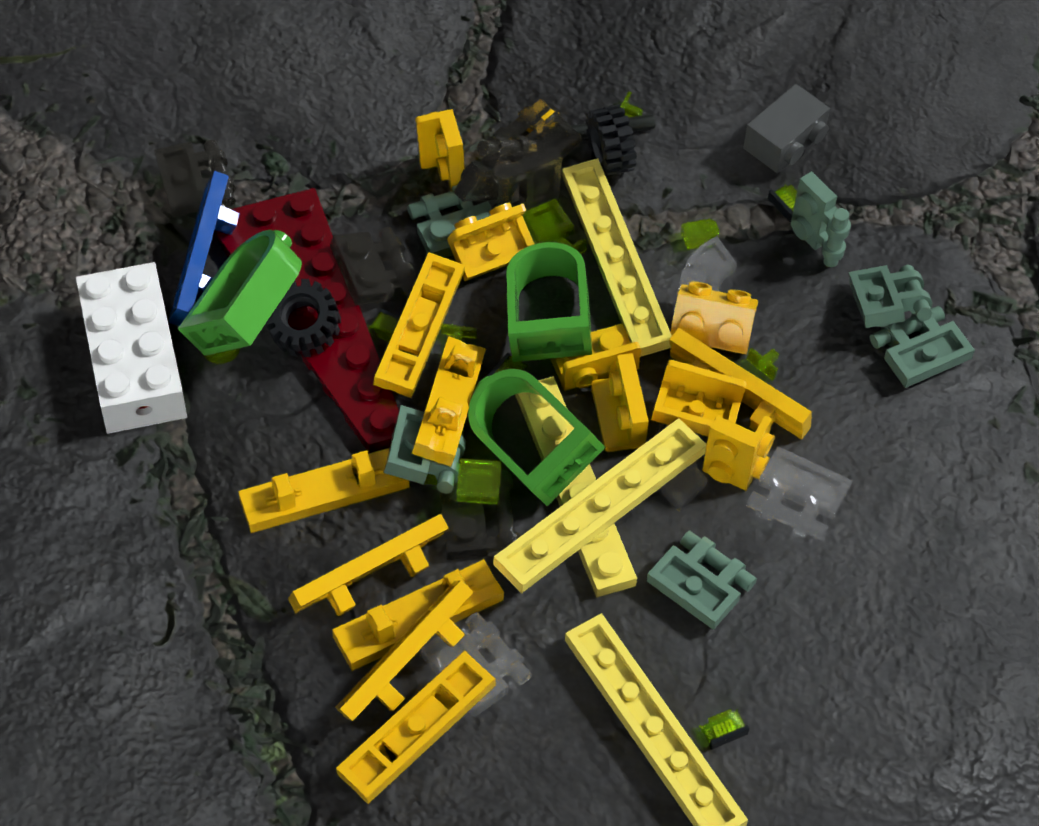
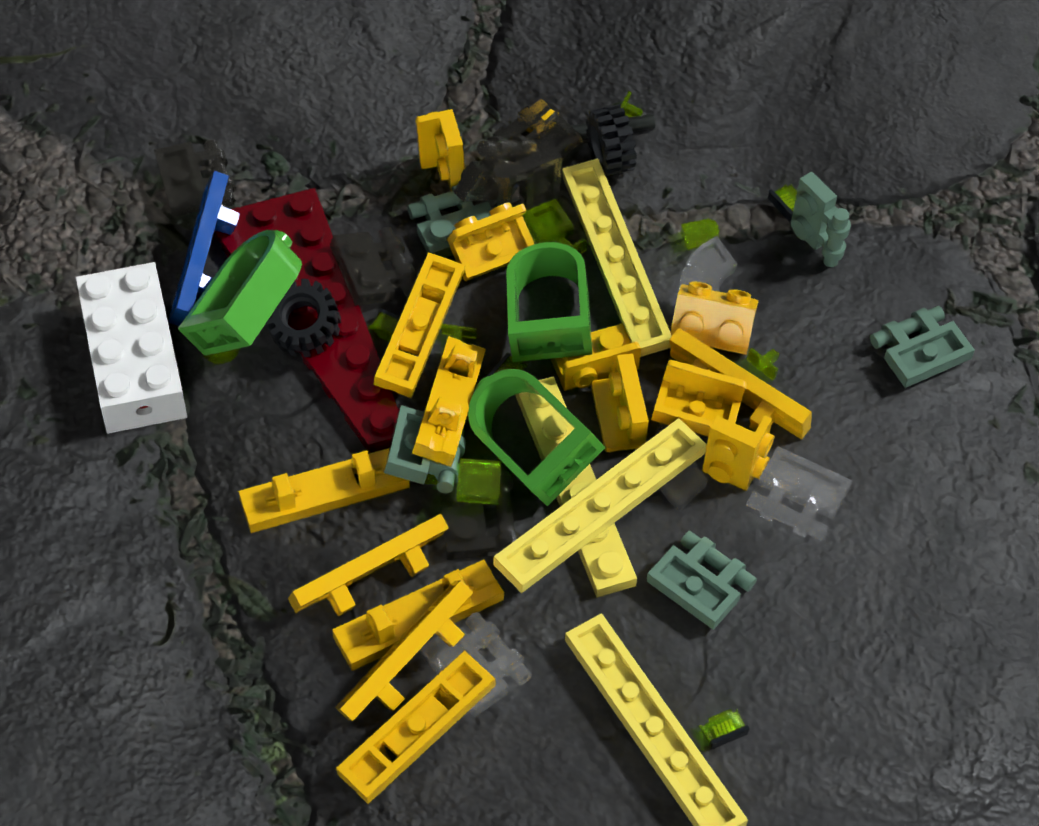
dark grey brick [743,84,830,173] -> none
sand green plate [849,265,933,328] -> none

